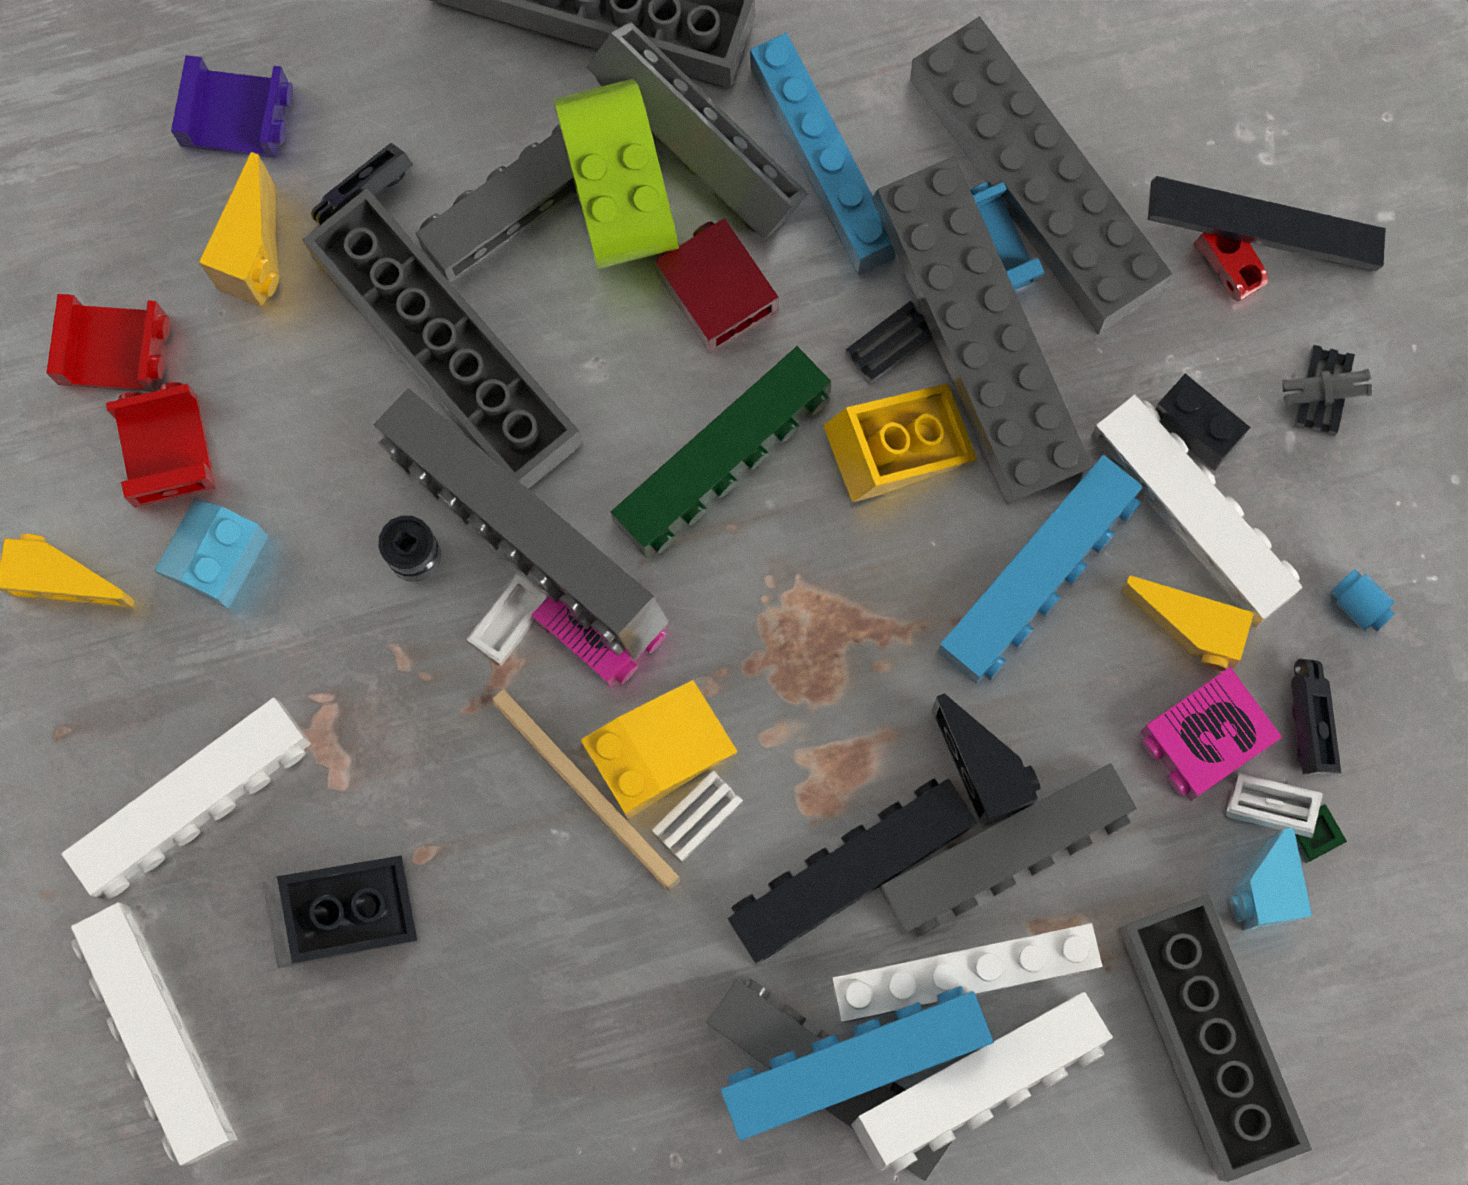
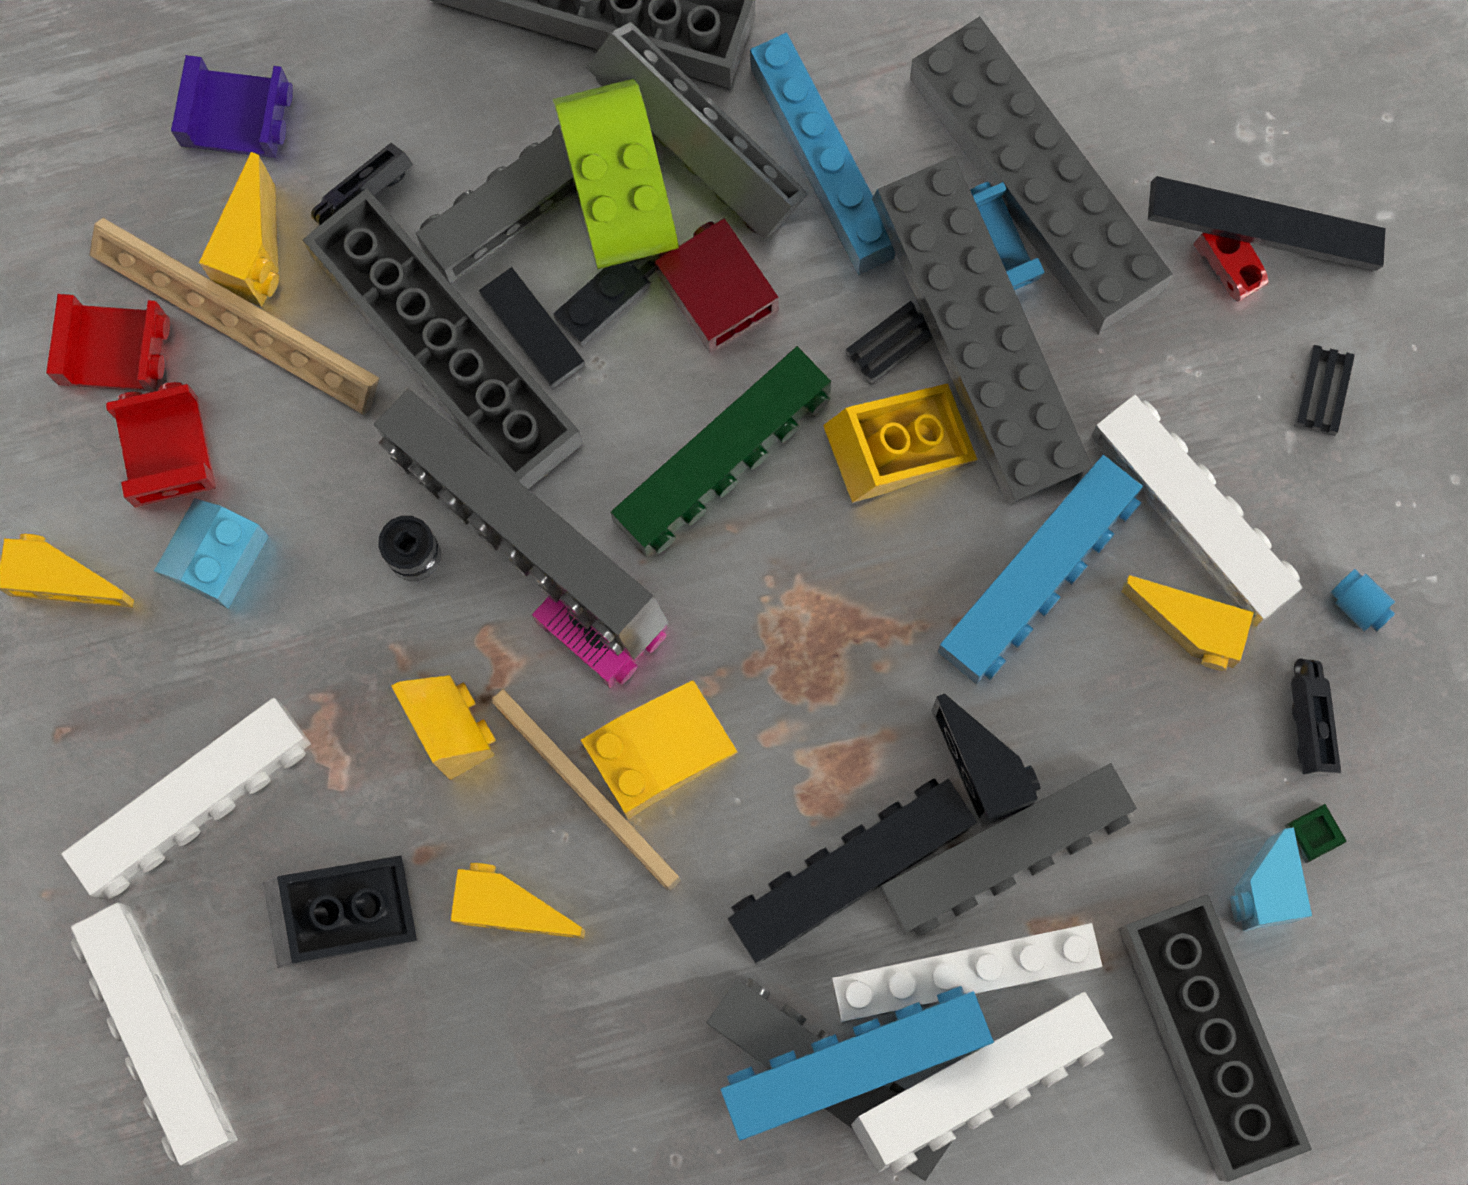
white tile [466,572,548,666] -> none
white tile [651,771,743,862] -> none
dark pink panel [1140,667,1282,801] -> none
black brick [1155,373,1251,471] -> none
white tile [1226,772,1323,838] -> none
dark grey pin [1282,369,1372,407] -> none
none -> tan tile [89,218,379,415]
none -> yellow slope [391,675,496,780]
none -> yellow slope [451,863,585,939]
none -> black tile [479,267,585,389]
none -> black hinge [553,257,656,347]

